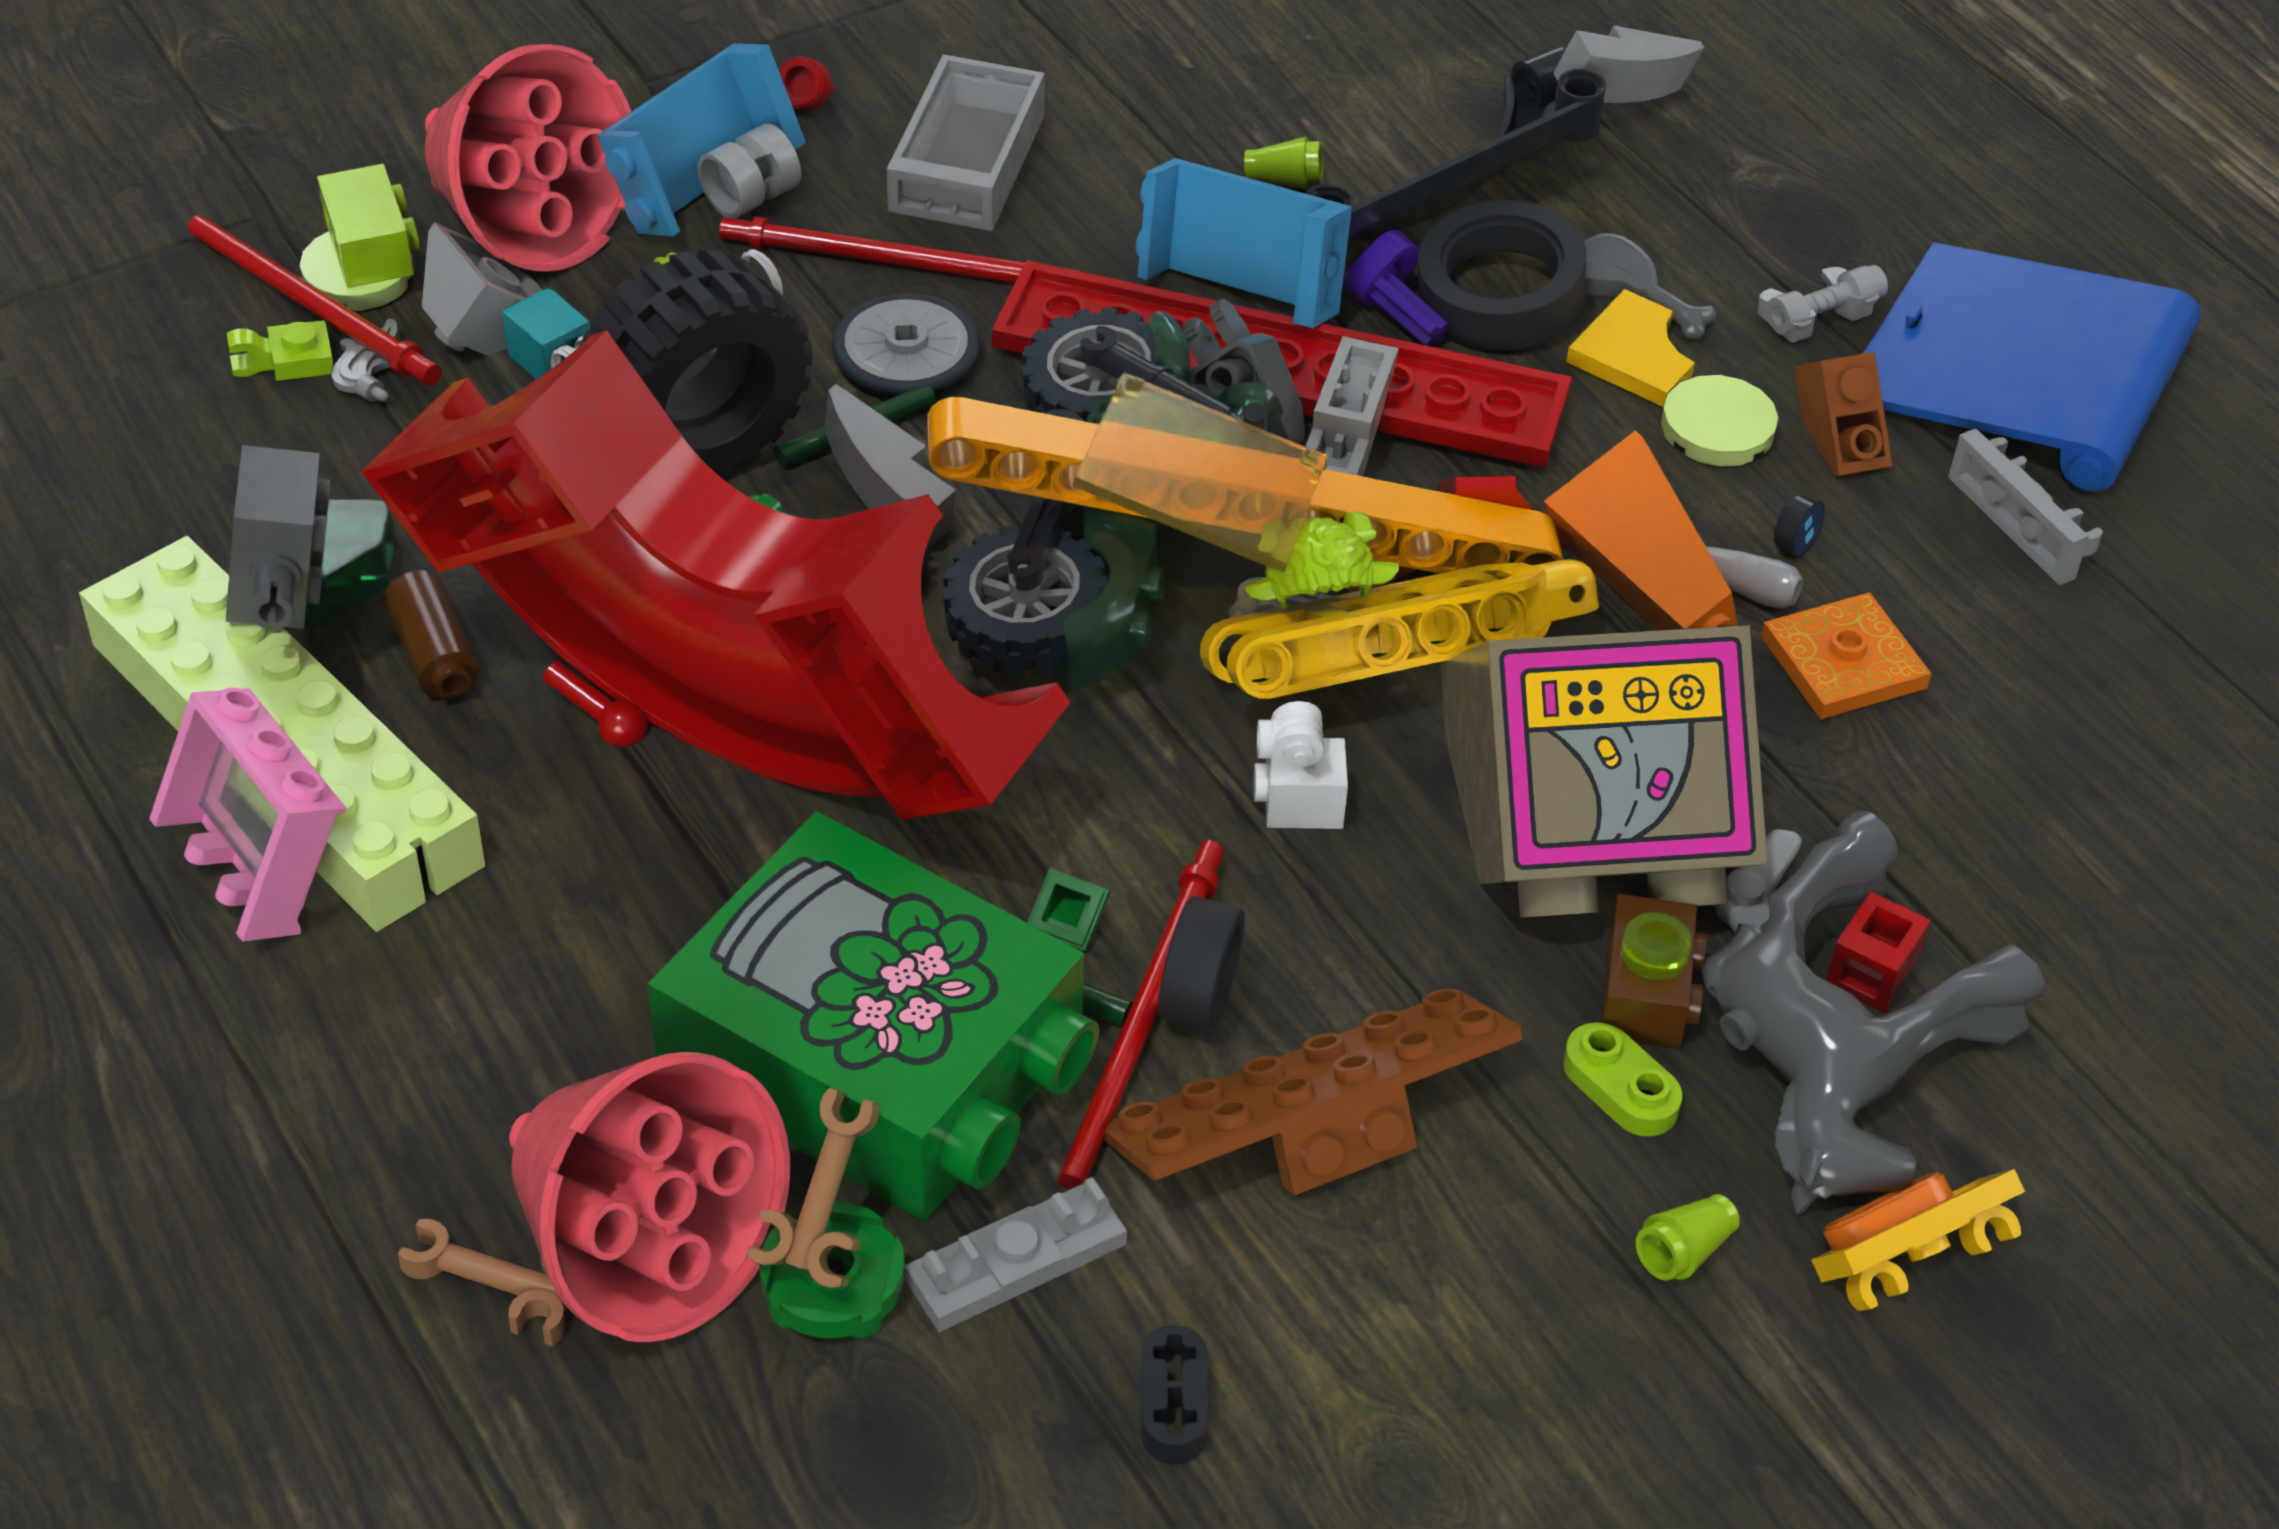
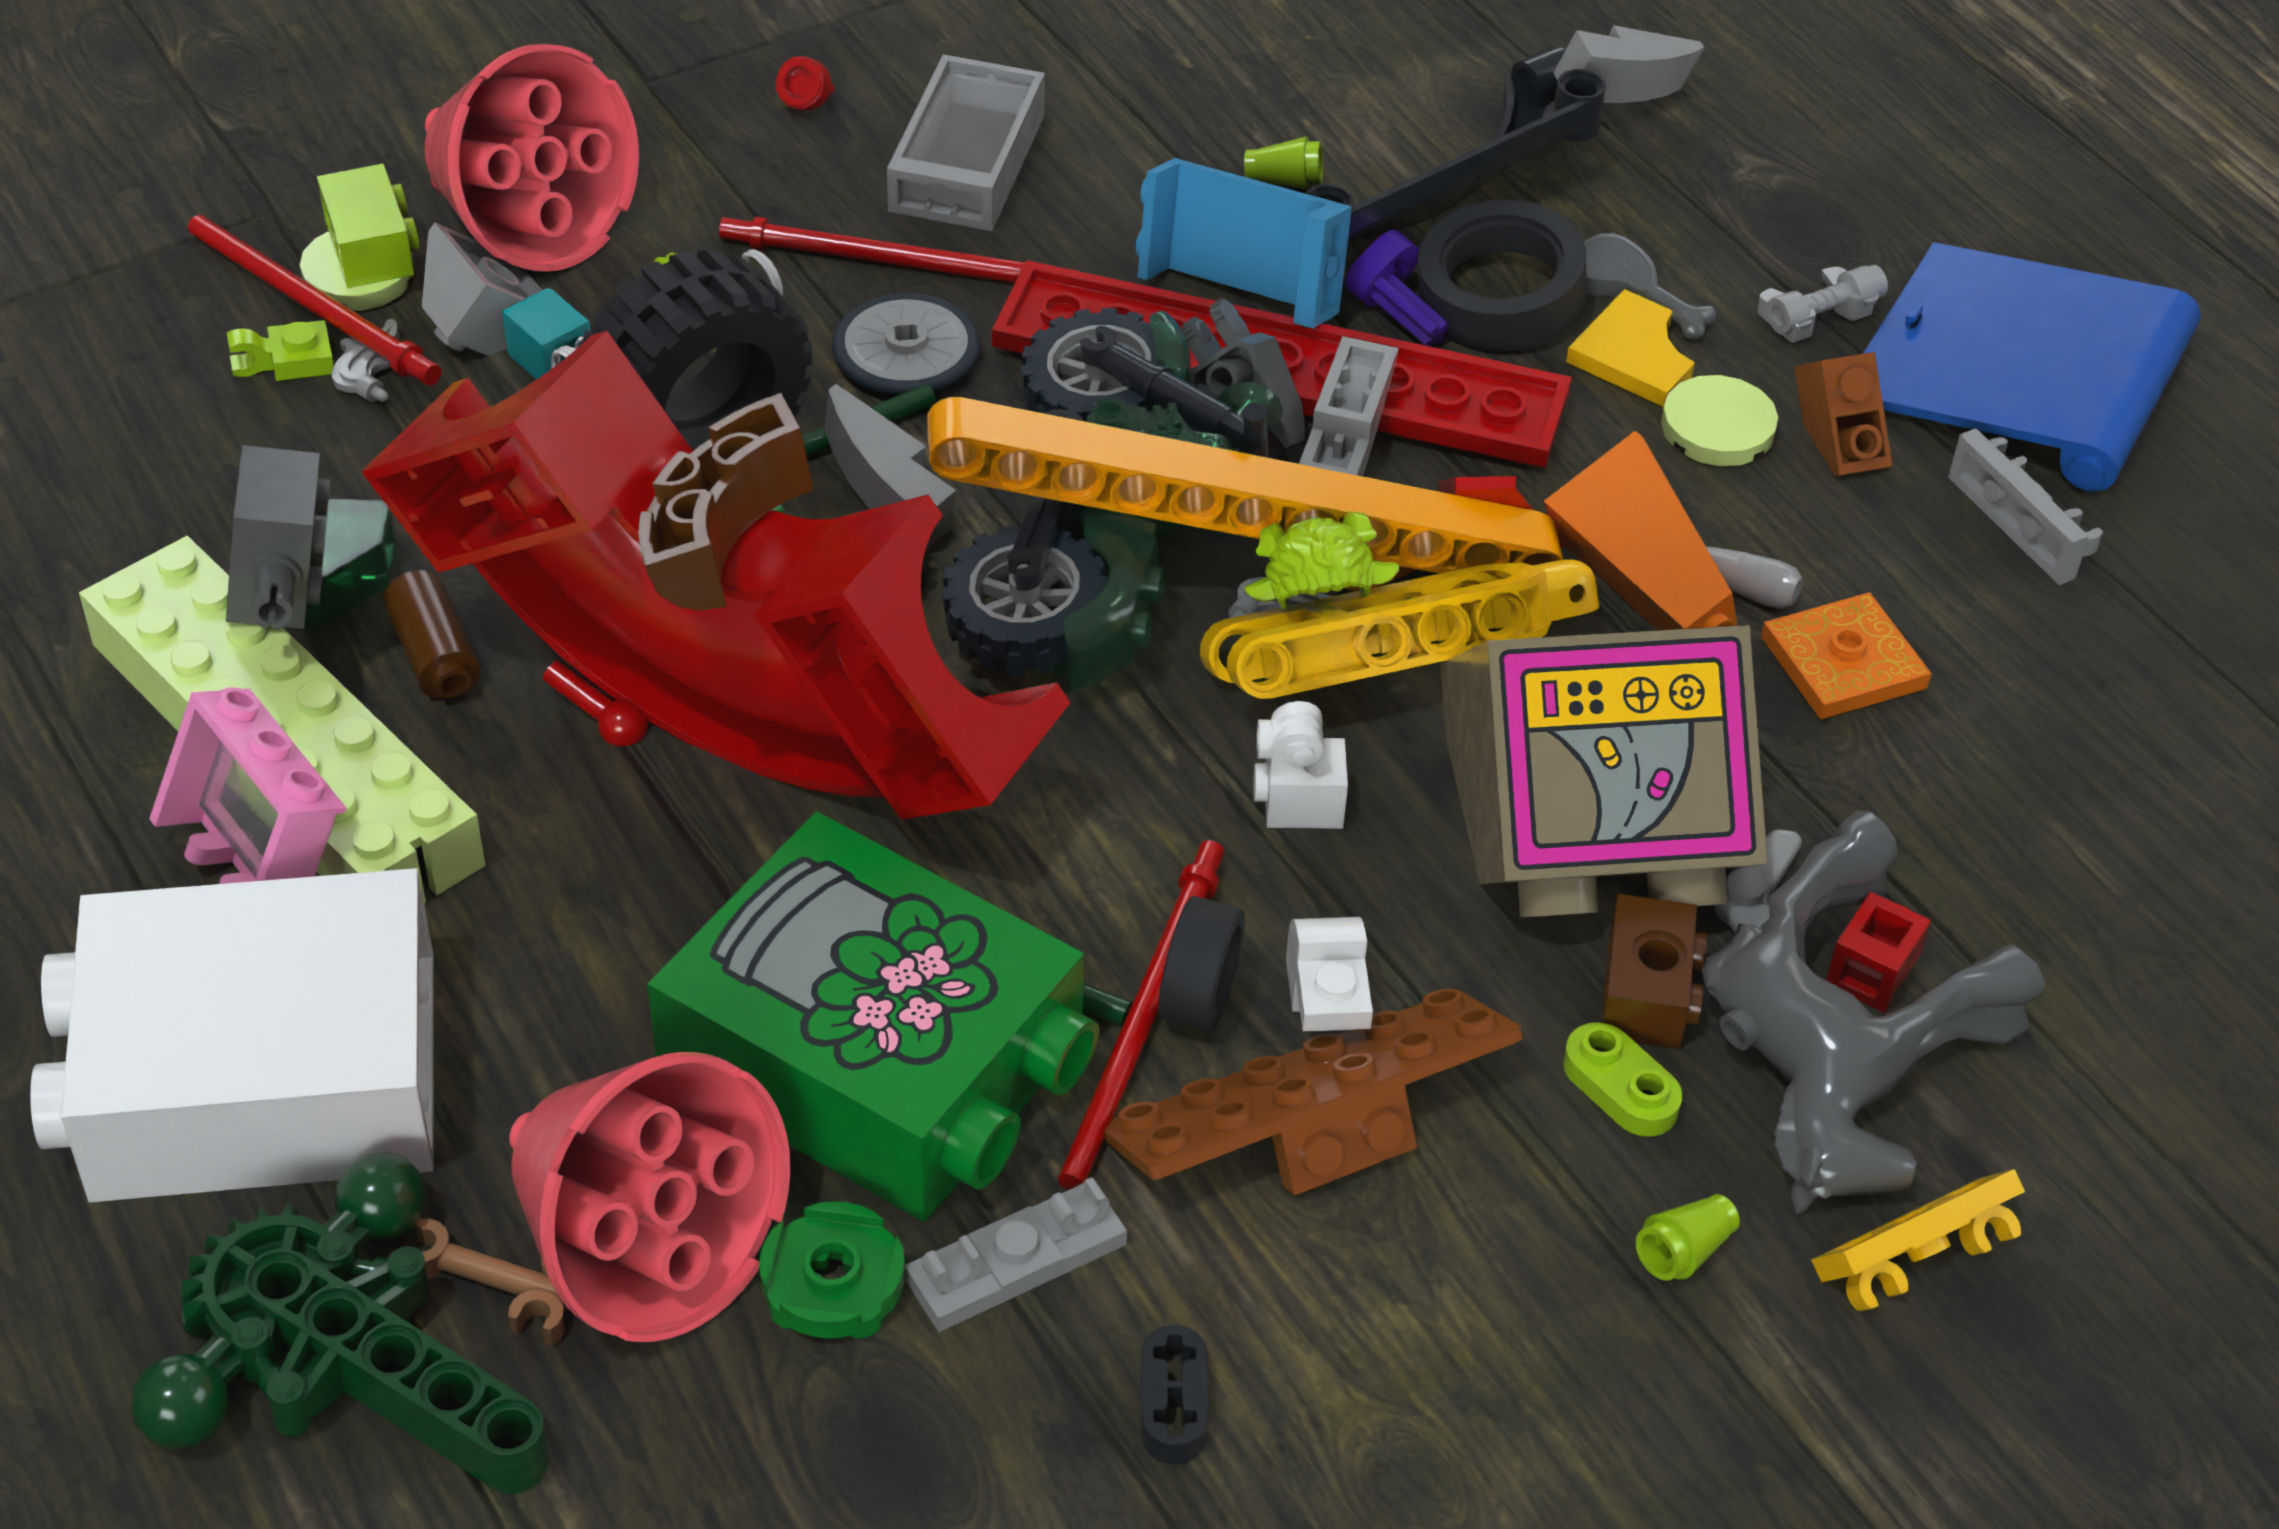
dark azure panel [597,43,806,237] -> none
light grey wheel [697,123,801,219] -> none
medium nougat bar [746,1088,880,1288] -> none
green slope [1027,868,1111,952] -> none
clear yellow piece [1072,372,1328,573] -> none
clear neon green tile [1621,912,1692,980] -> none
black tile [1774,494,1825,557] -> none
orange tile [1822,1171,1954,1251] -> none
none -> white brick [30,868,434,1202]
none -> dark green piece [130,1152,548,1494]
none -> reddish brown brick [638,393,814,611]
none -> white brick [1286,917,1373,1031]

